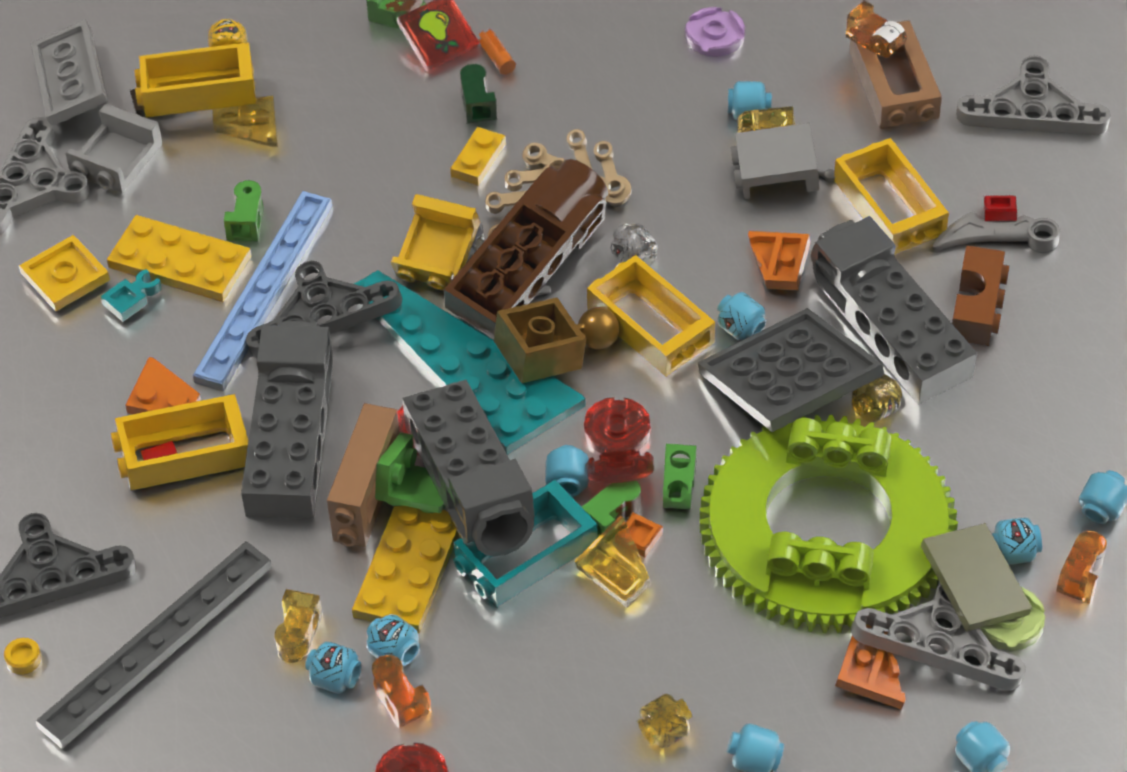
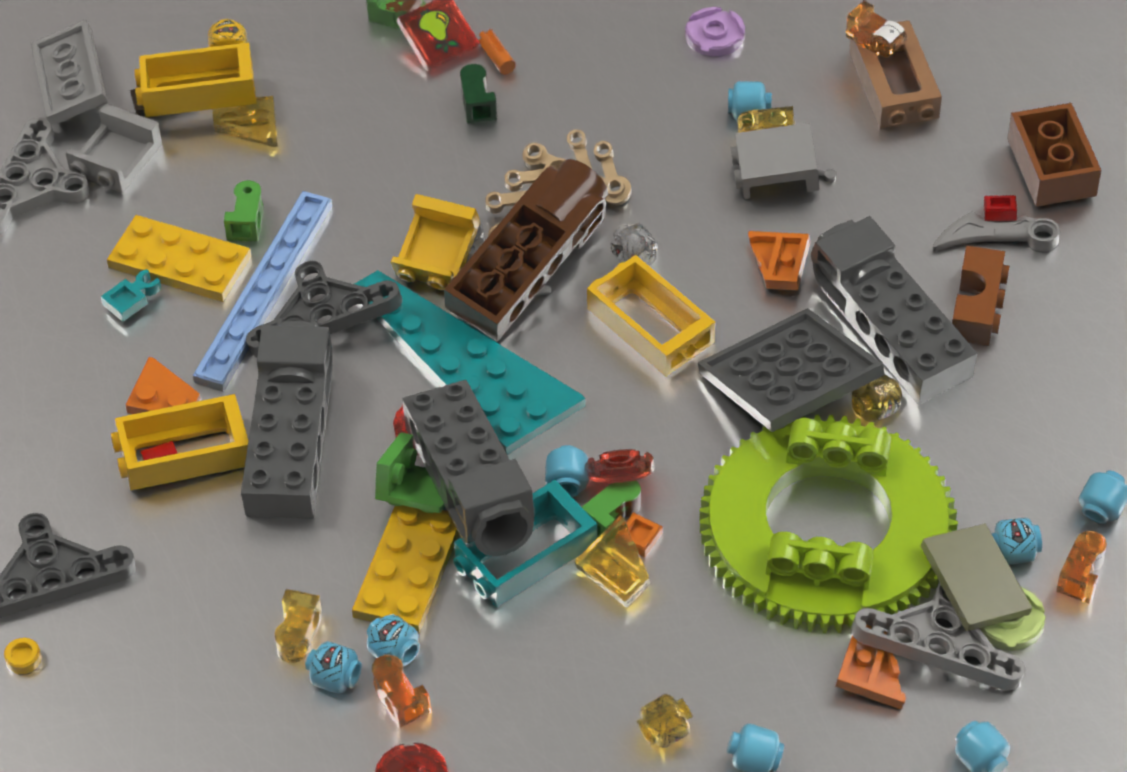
yellow plate [19,235,110,311] -> none
dark grey plate [36,541,272,749] -> none
medium nougat piece [327,403,400,548] -> none
yellow plate [450,127,506,186] -> none
pearl gold brick [494,297,620,383] -> none
clear red tile [584,397,651,457] -> none
bright green leg [663,443,697,510] -> none
medium azure head [717,292,767,341] -> none
yellow piece [834,138,949,254] -> none
light grey beam [956,56,1111,135] -> none
none -> dark orange brick [1007,103,1102,207]

